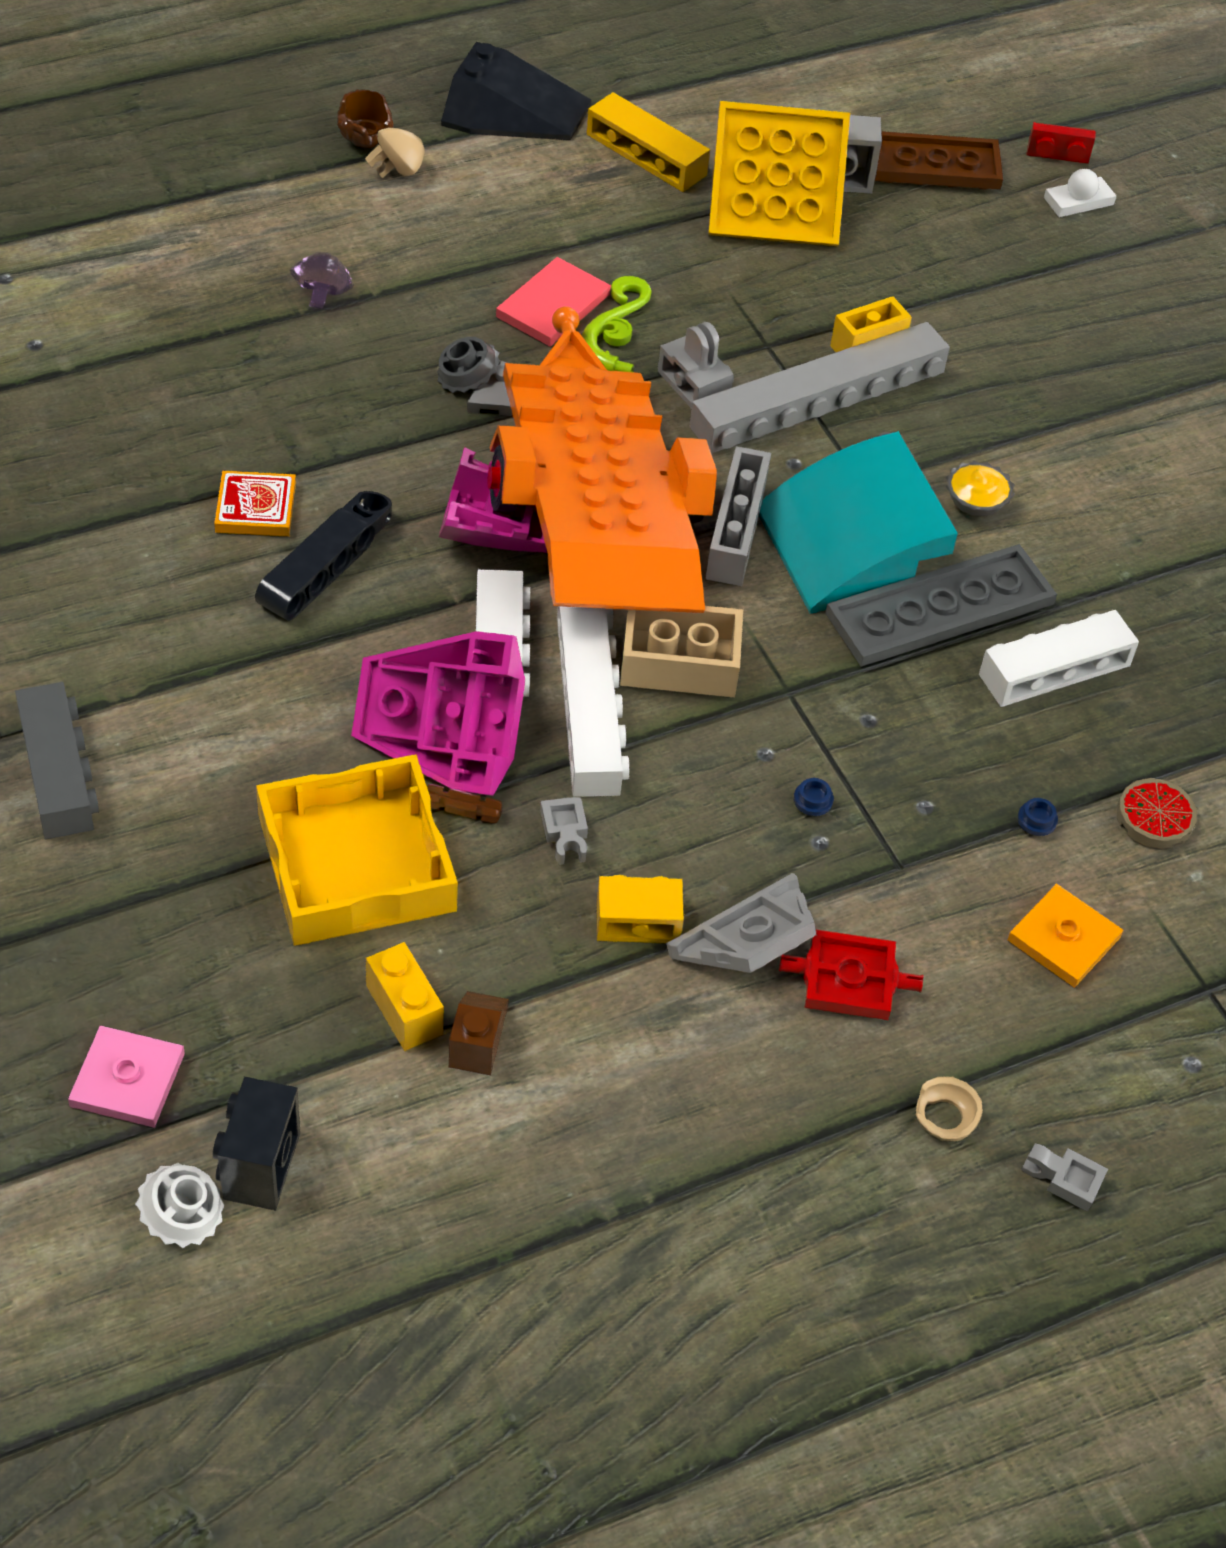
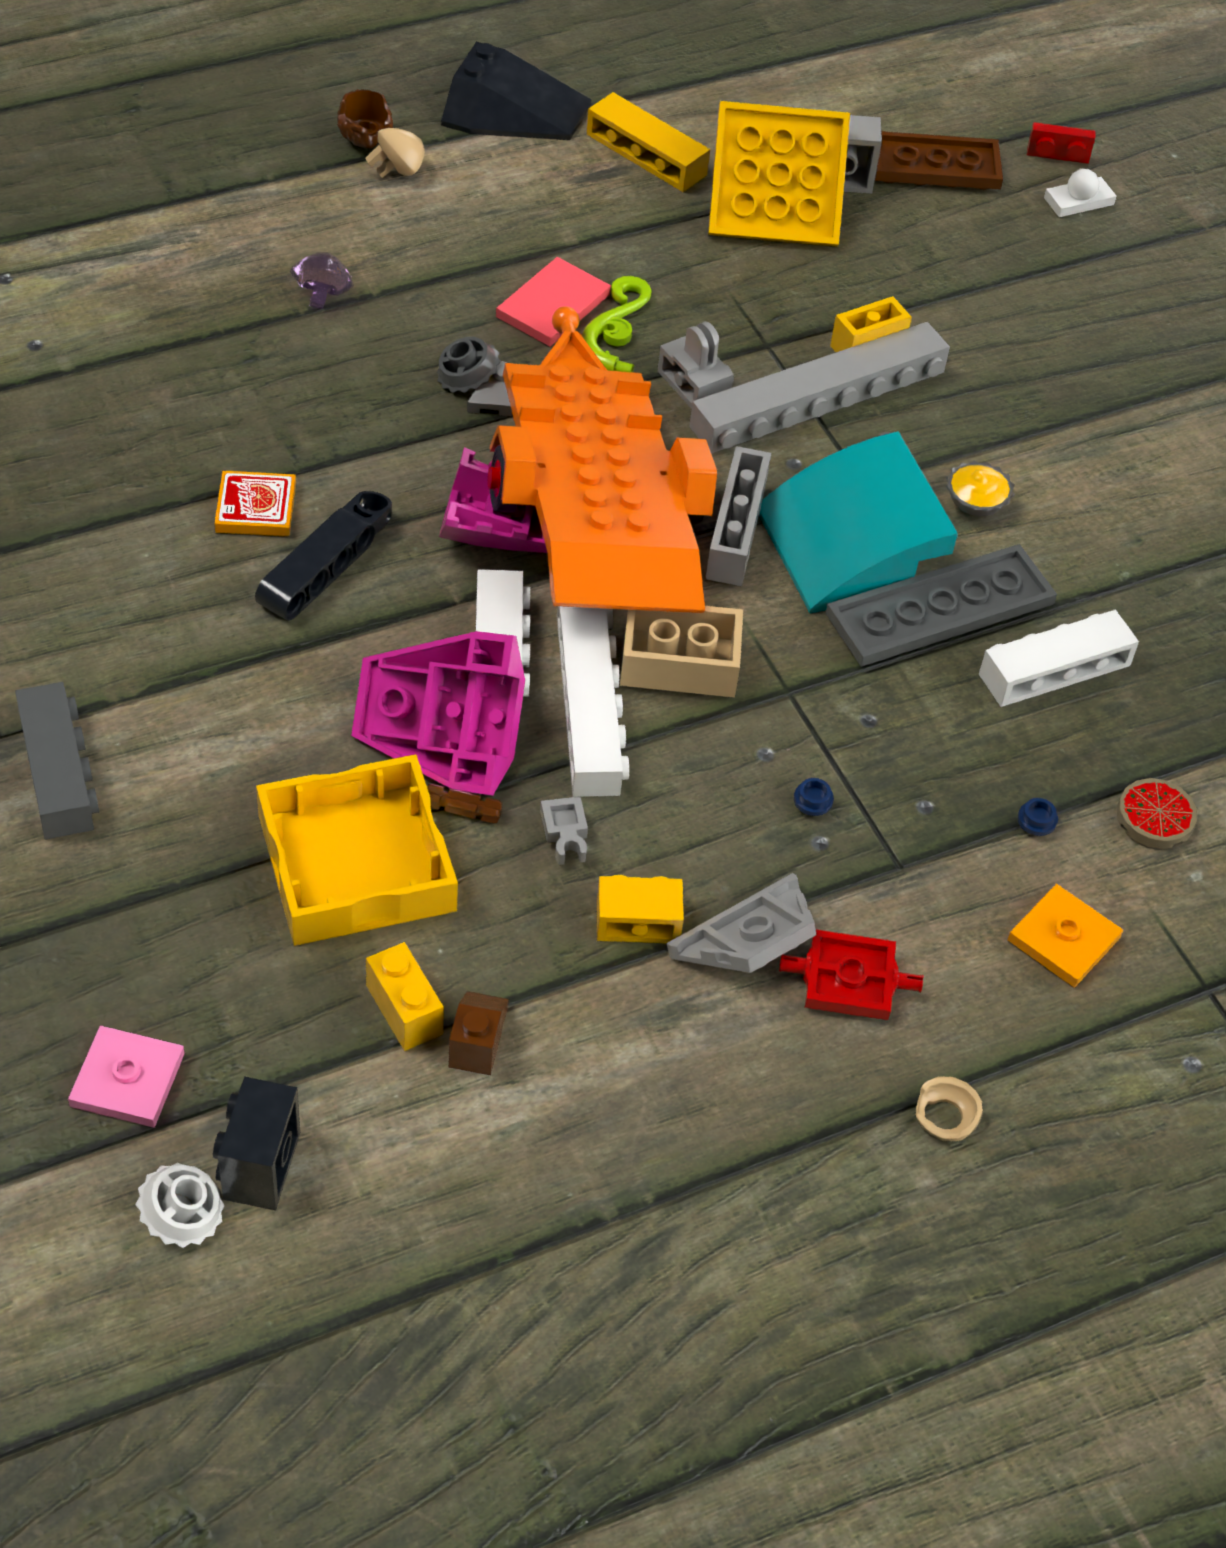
light grey plate [1021,1143,1108,1211] -> none

